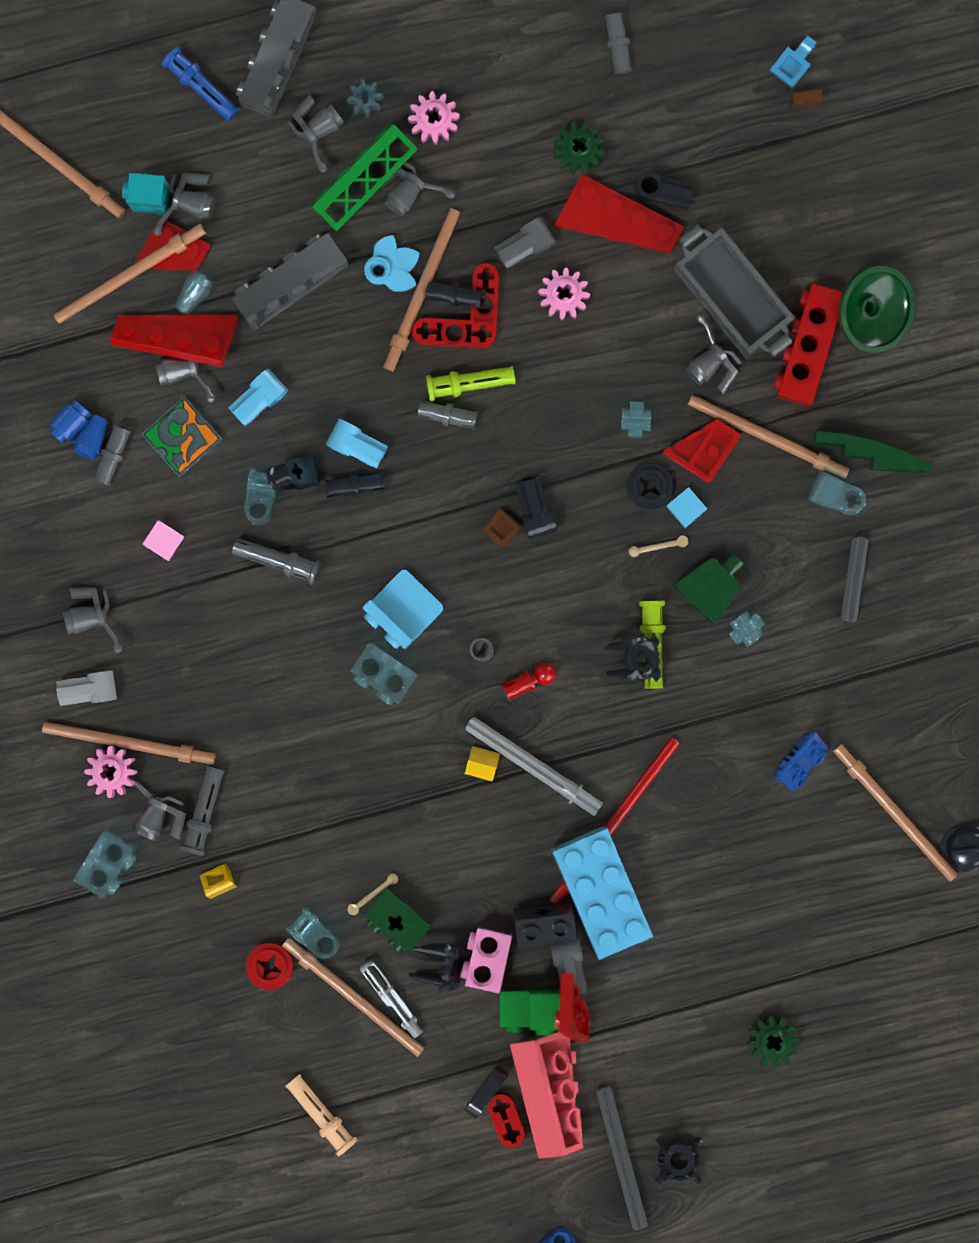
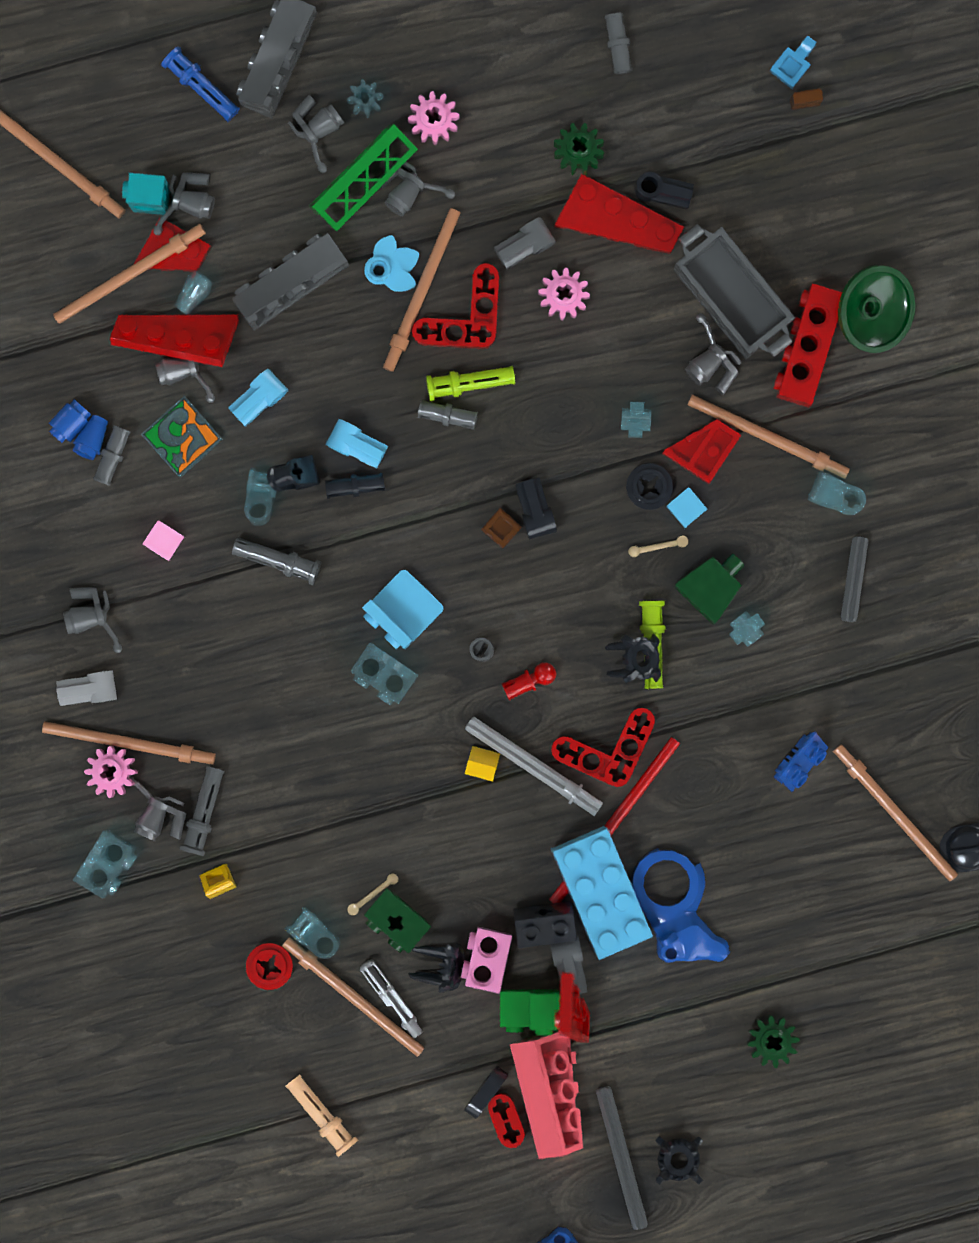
black pin [426,281,486,309] -> none
dark green slope [813,431,932,473] -> none
none -> red beam [551,708,655,787]
none -> blue animal [631,848,730,963]

